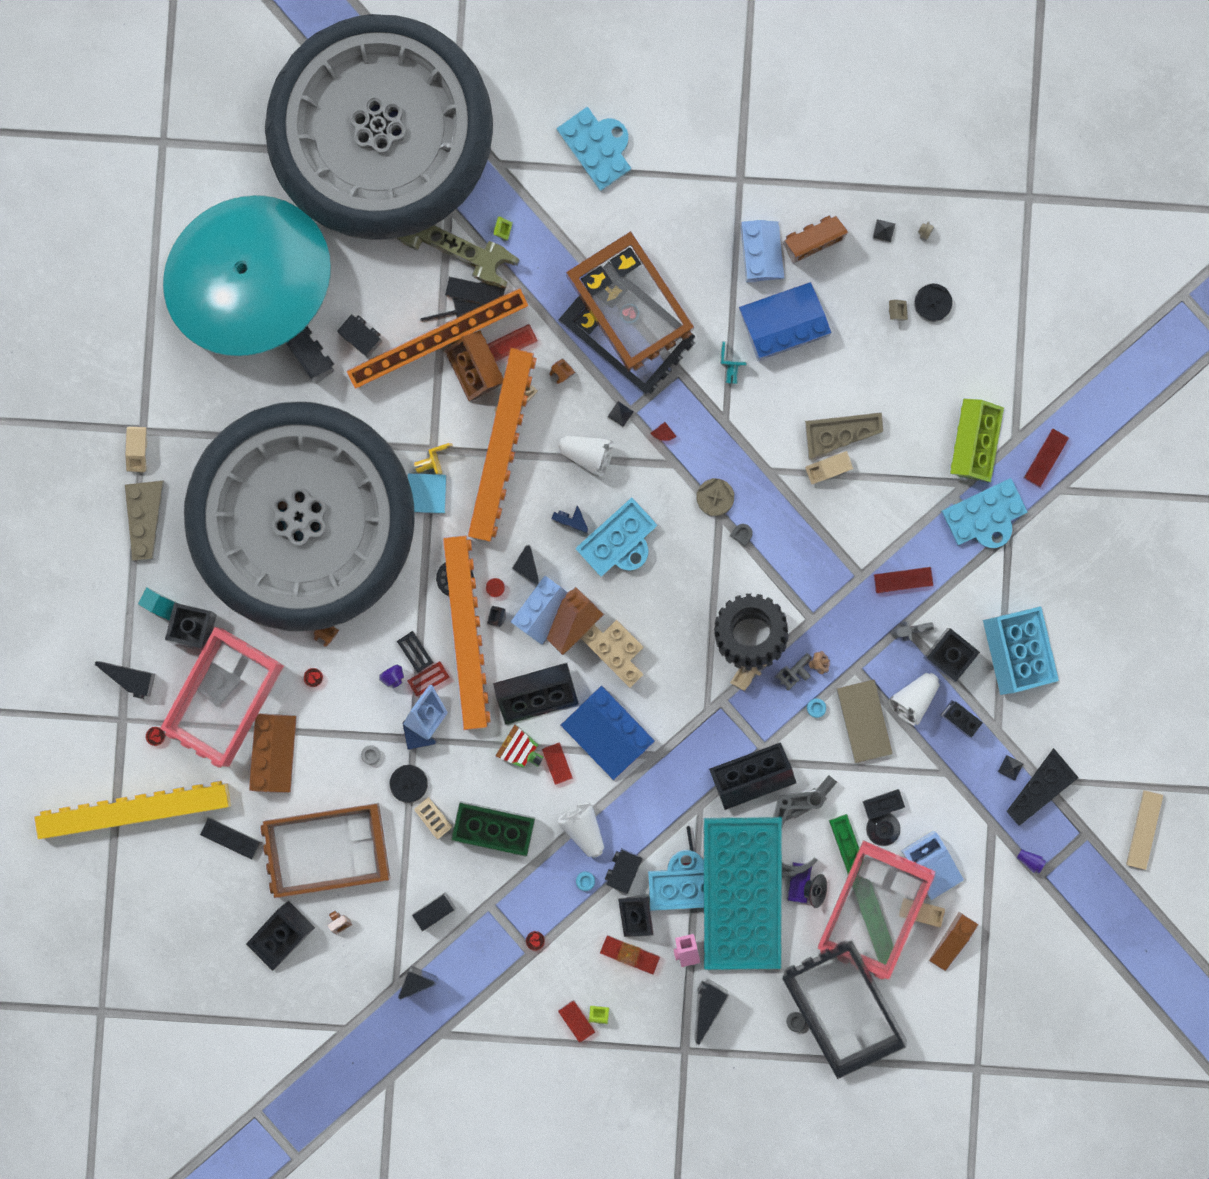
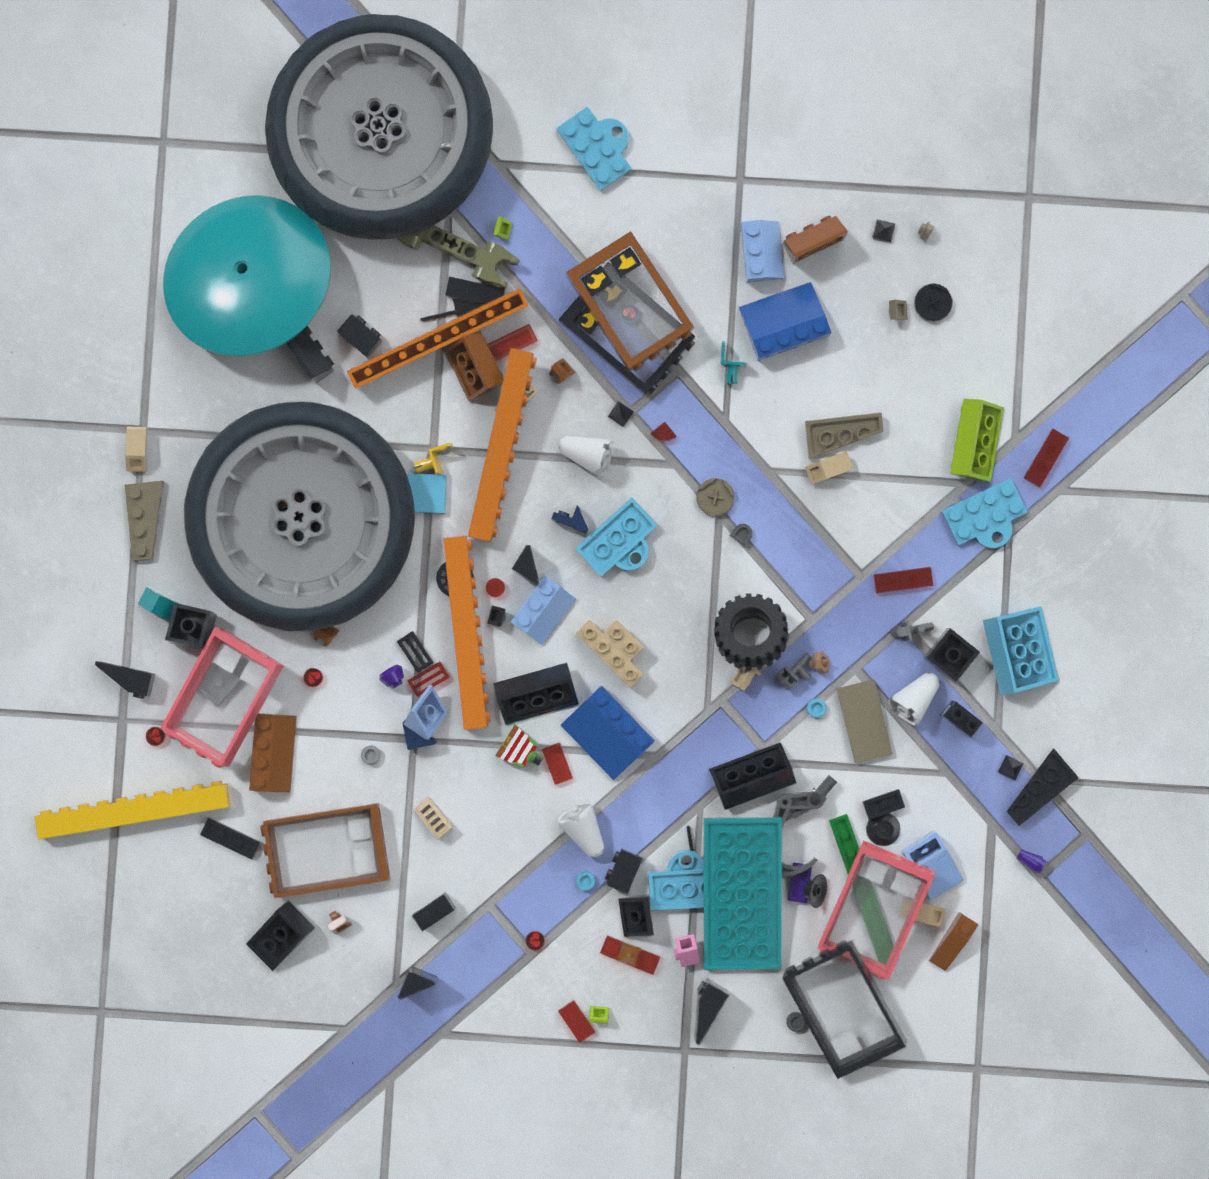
black tile [389,764,428,803] -> none
dark green brick [451,801,536,857] -> none
dark orange slope [547,587,604,655] -> none
tan tile [1126,790,1163,870] -> none

